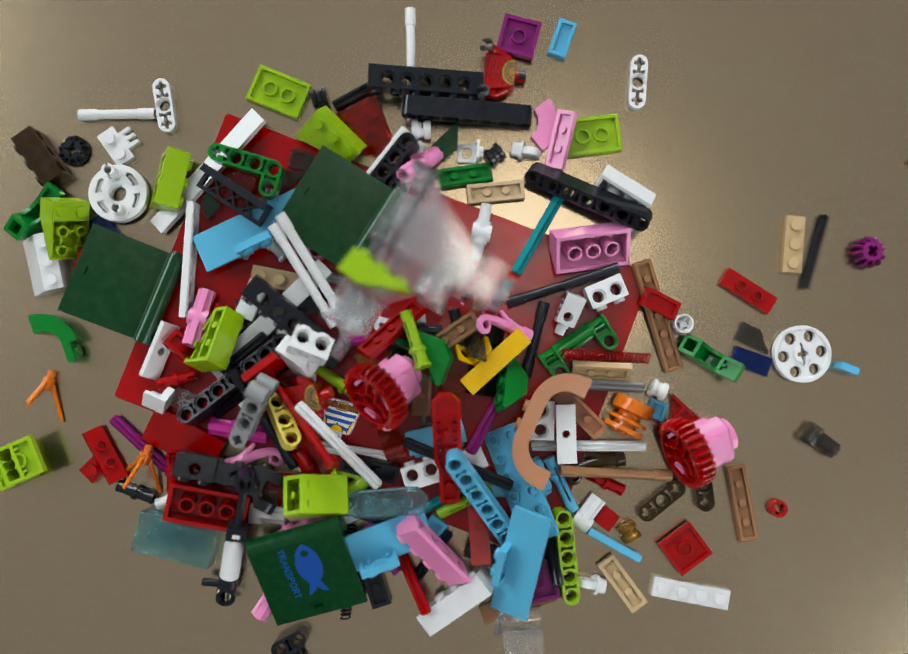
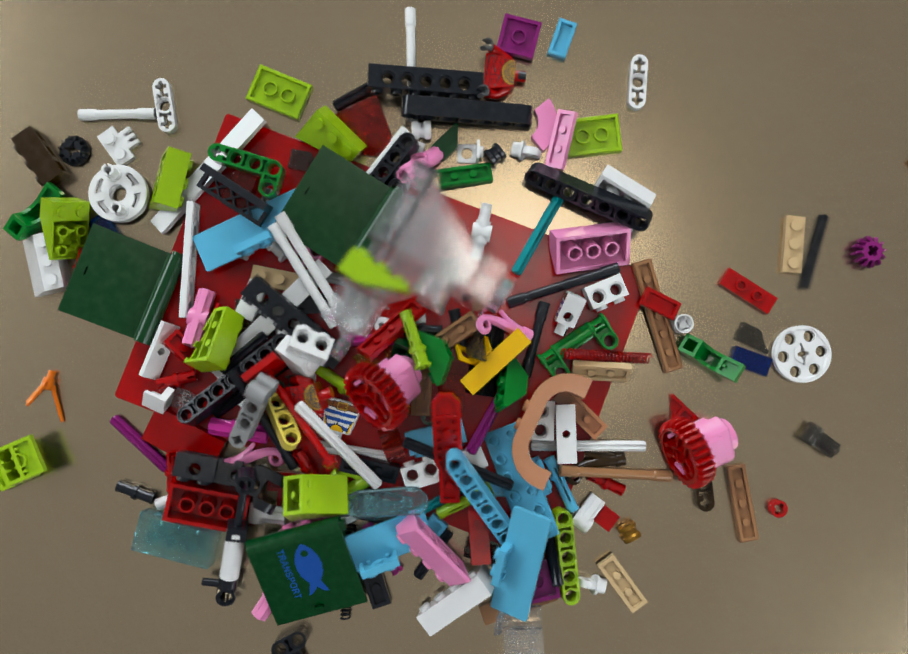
green arch [28,314,84,363] -> none
red plate [79,456,103,484] -> none
red plate [82,425,128,485] -> none
orange plant [122,444,162,494] -> none
clear green tile [201,192,222,220] -> none
clear smoke tile [270,170,306,196] -> none
black wheel [310,86,329,108] -> none
red axle [399,553,431,616] -> none
tan plate [467,179,525,205] -> none
medium azure tile [586,526,643,563] -> none
light grey axle [589,380,644,393] -> none
orange wheel [604,392,655,440] -> none
dark brown beam [637,479,686,522] -> none
white wheel [647,378,670,401] -> none
medium azure tile [647,397,669,422] -> none
white plate [650,575,731,610] -> none
red plate [657,520,713,576] -> none
medium azure tile [832,362,860,376] -> none

